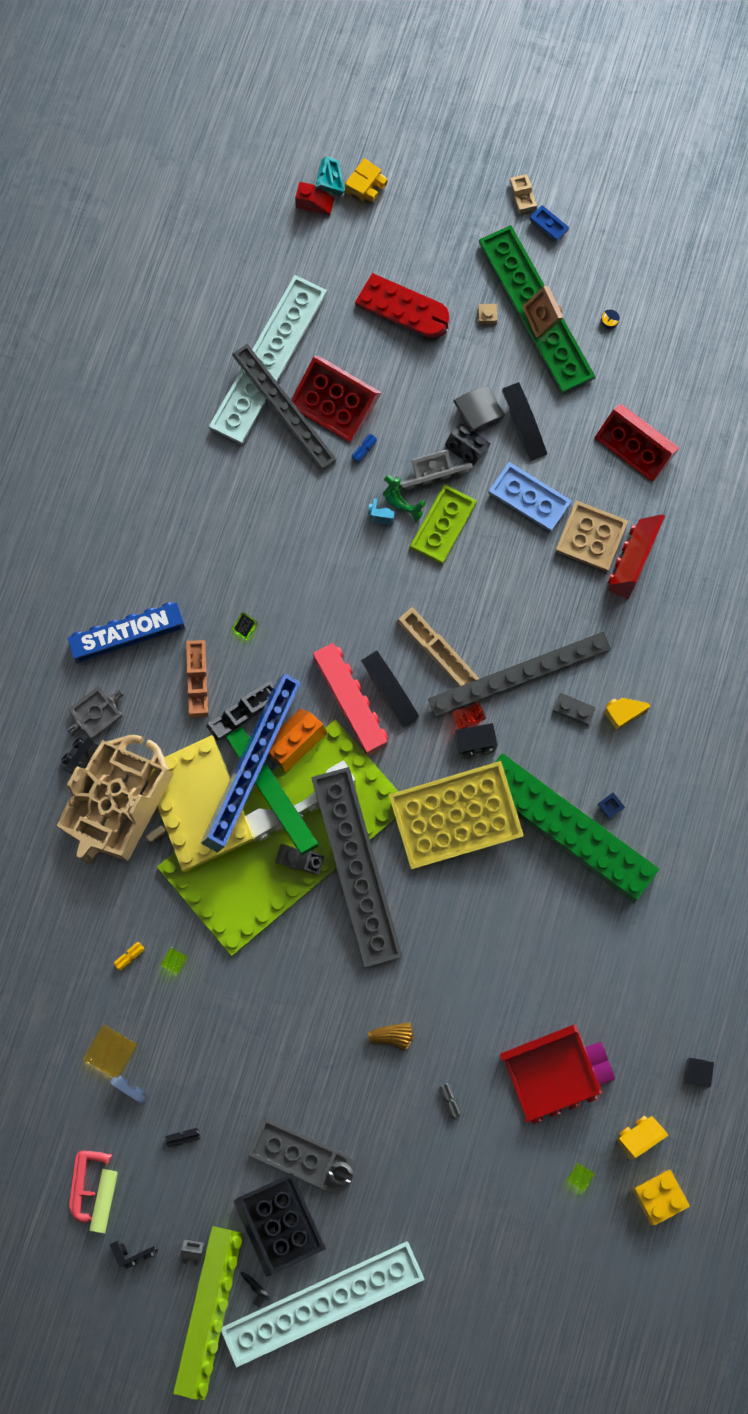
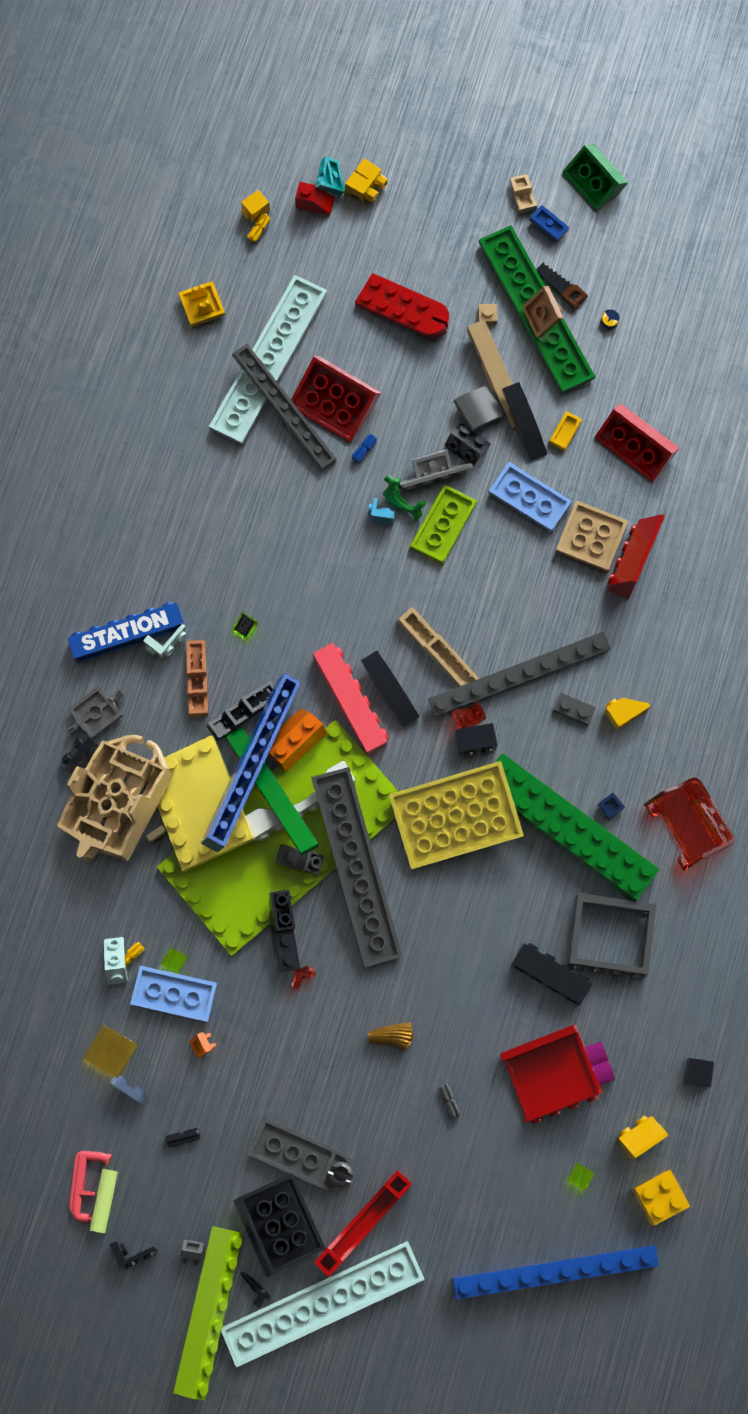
none -> light aqua bracket [104,937,128,985]
none -> light blue plate [130,966,217,1023]
none -> light aqua bracket [143,624,187,660]
none -> yellow plate [178,281,225,327]
none -> orange tile [189,1032,216,1059]
none -> yellow brick [241,190,270,223]
none -> yellow piece [247,213,271,243]
none -> black slope [269,890,301,973]
none -> clear red arm [290,965,316,990]
none -> red arch [314,1170,412,1277]
none -> blue brick [452,1245,659,1299]
none -> tan slope [467,319,516,430]
none -> black brick [511,943,592,1006]
none -> piece [536,262,588,310]
none -> yellow tile [548,411,582,452]
none -> green slope [562,144,629,210]
none -> dark grey window [568,893,656,979]
none -> clear red windscreen [644,777,735,871]

